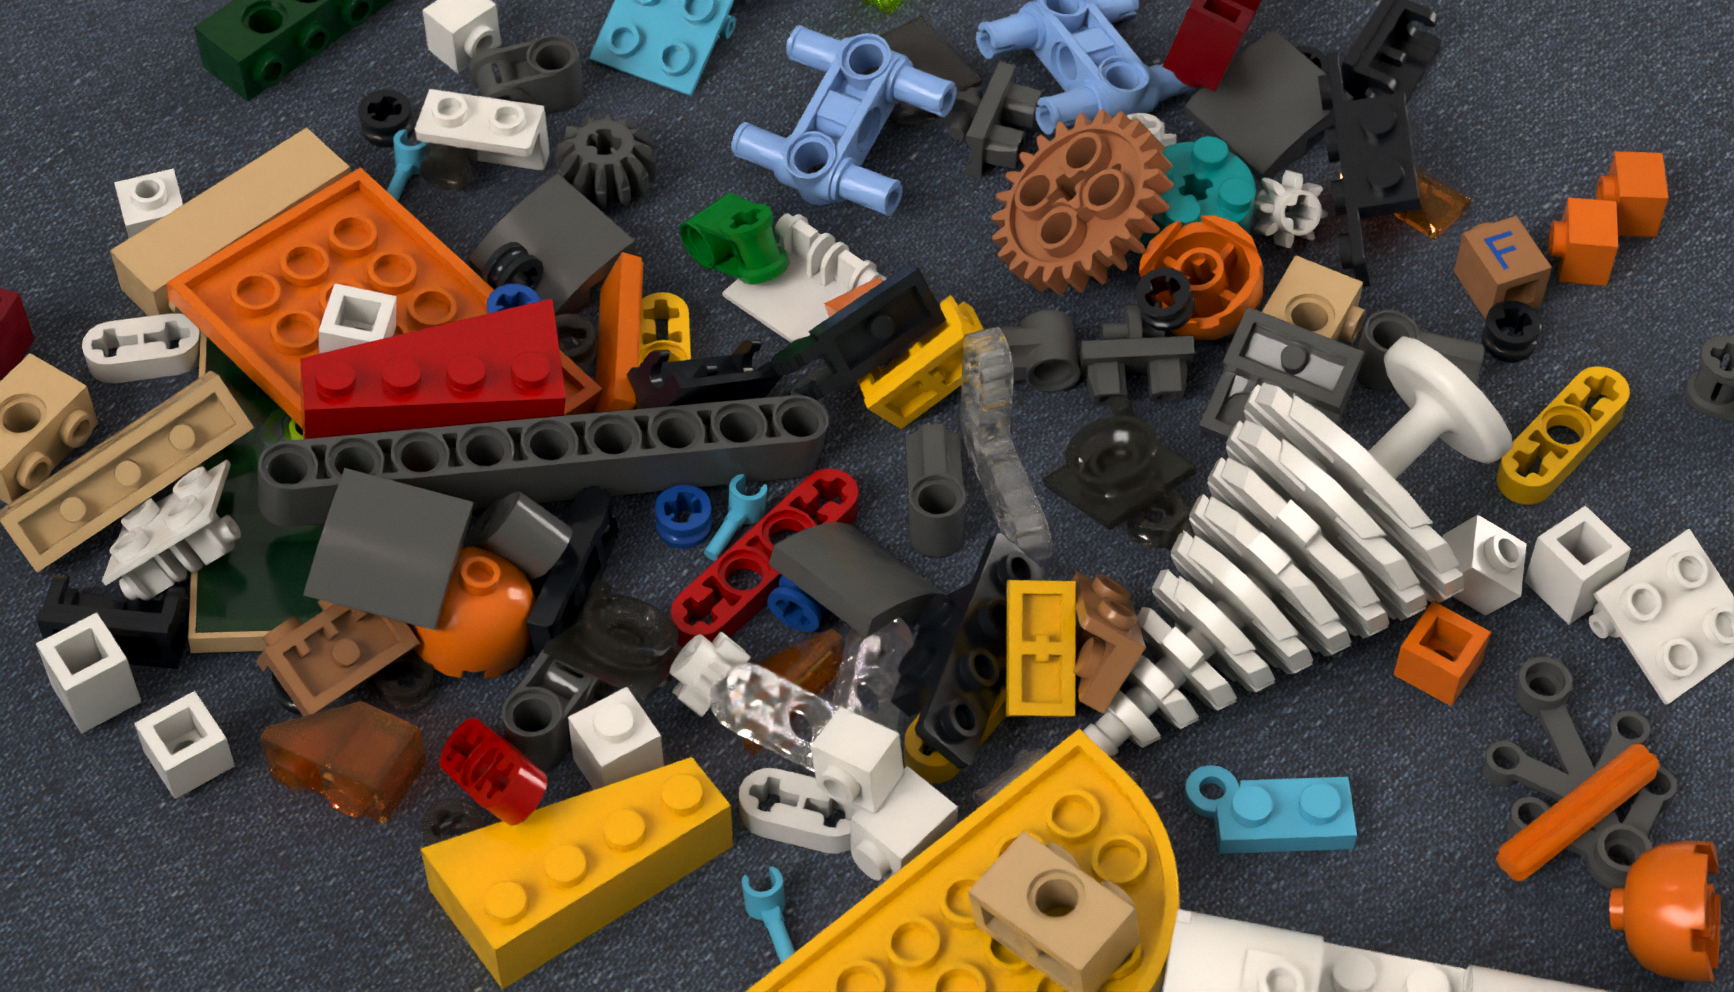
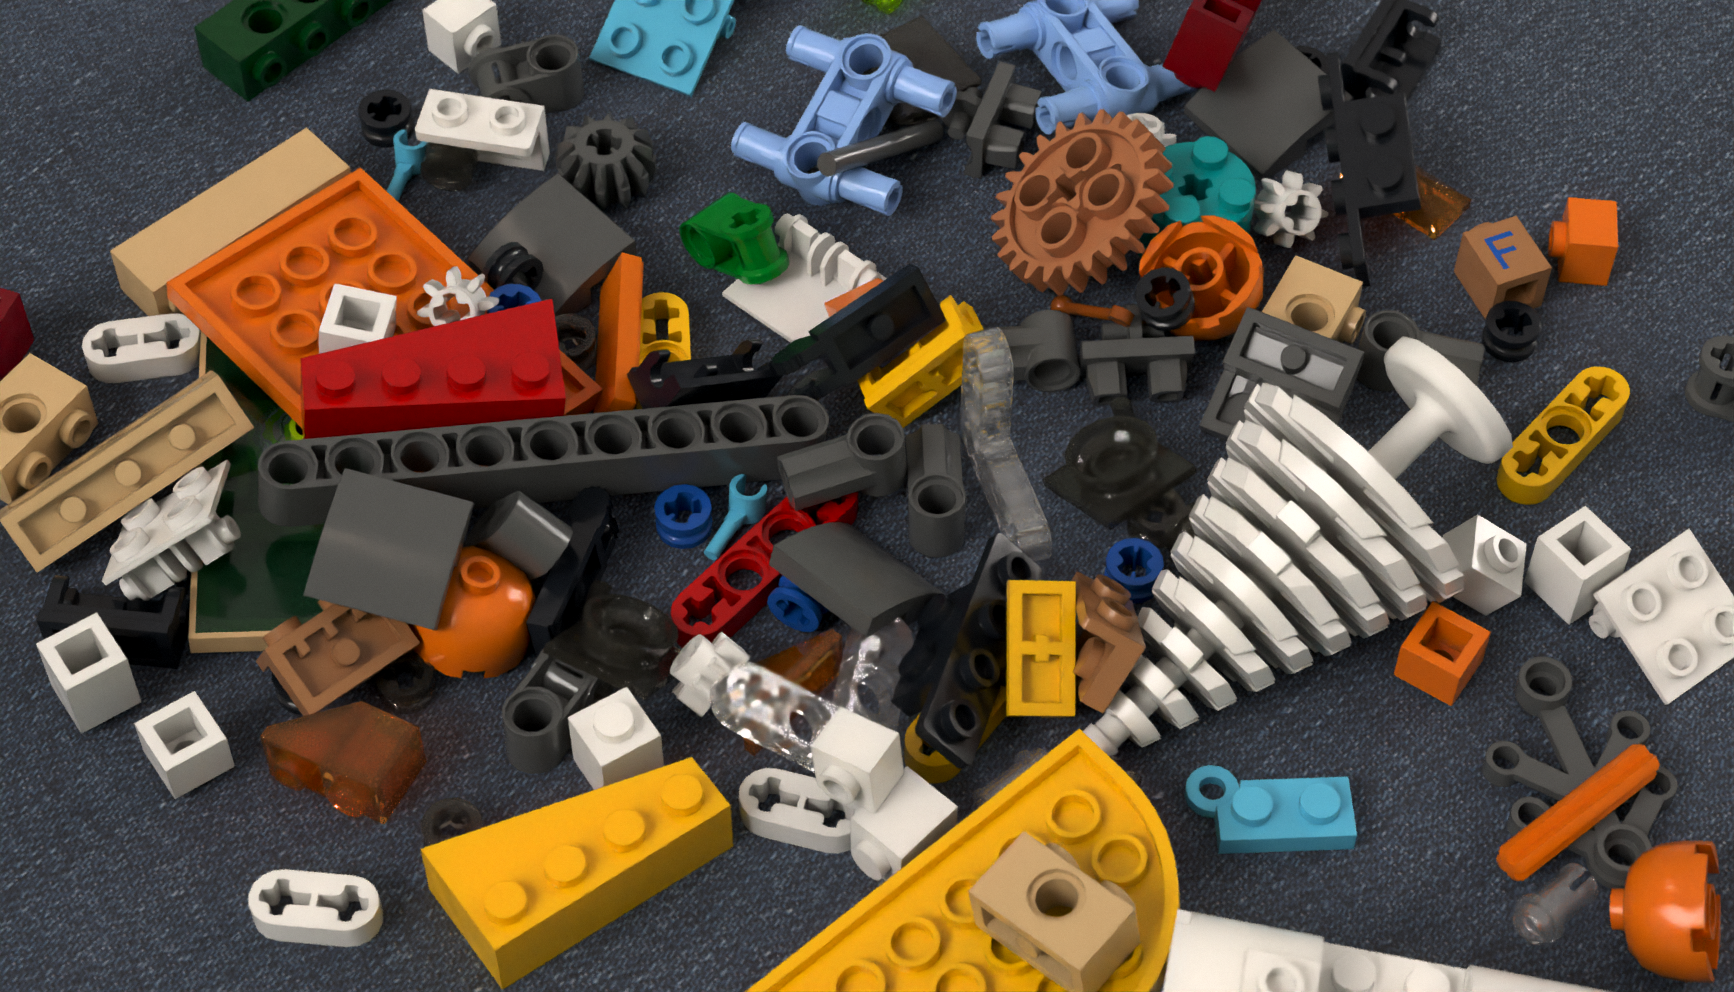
white plate [114,169,183,238] -> none
red beam [439,718,547,826] -> none
medium azure hand [742,866,795,963] -> none
orange plate [1596,151,1669,237] -> none
none -> white beam [248,869,383,947]
none -> white gear [417,266,499,326]
none -> dark grey piece [777,413,907,511]
none -> dark grey bar [817,120,944,176]
none -> dark orange hinge [1050,295,1135,327]
none -> blue bush [1104,538,1164,603]
none -> clear pin [1512,863,1599,945]

